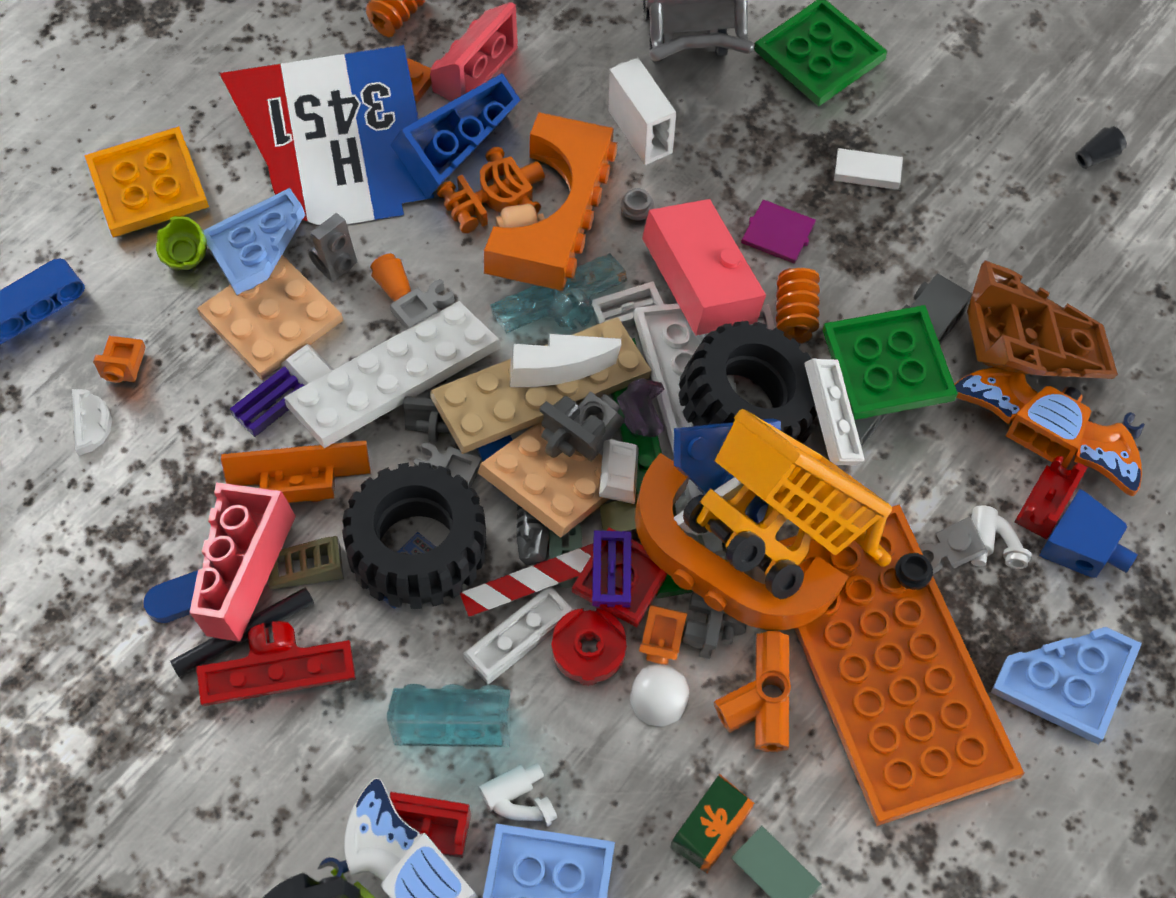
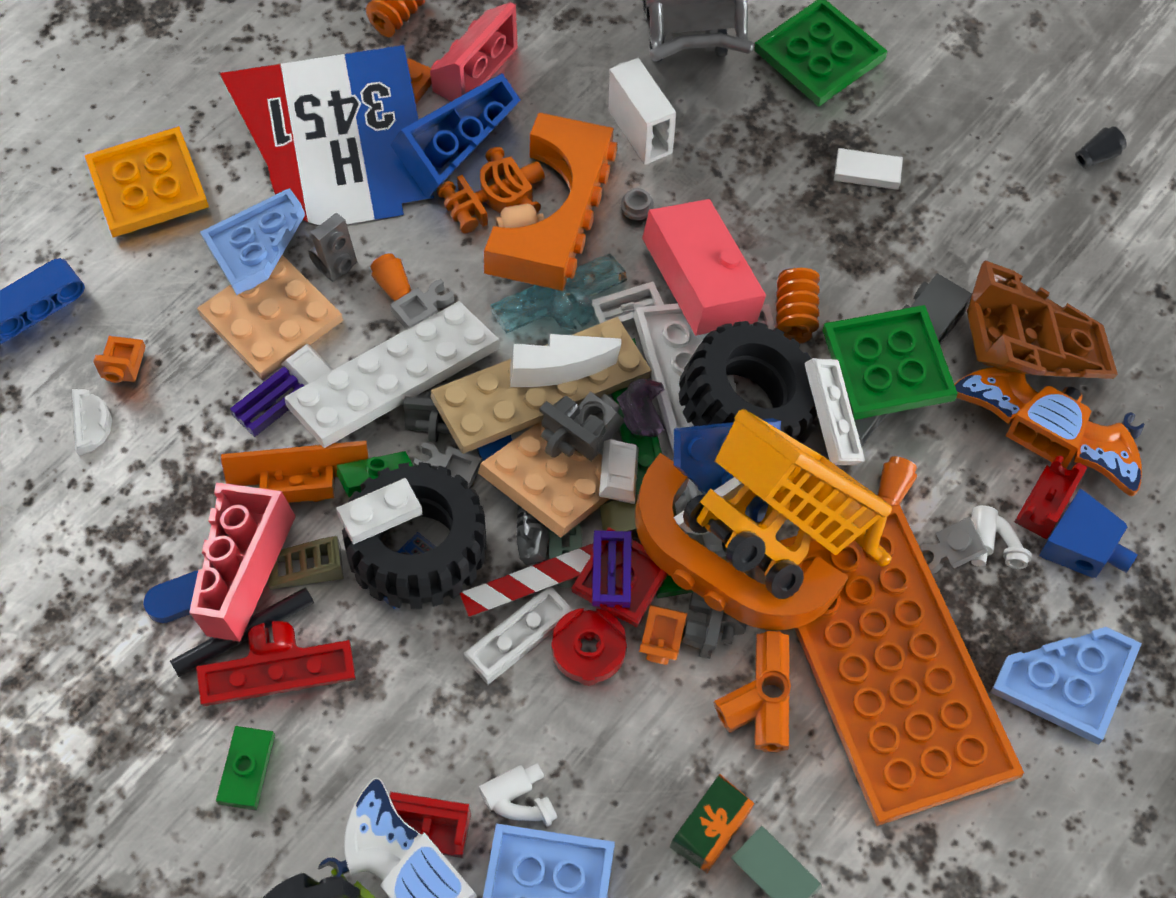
lime hair [156,216,207,270] -> none
clear light blue slope [387,684,512,747] -> none
white hair [630,664,690,727] -> none
magenta piece [741,199,816,264] -> none
black plate [895,553,933,590] -> none
none -> green plate [216,726,275,811]
none -> white plate [336,478,422,545]
none -> green plate [337,451,414,498]
none -> orange cone [877,456,917,506]

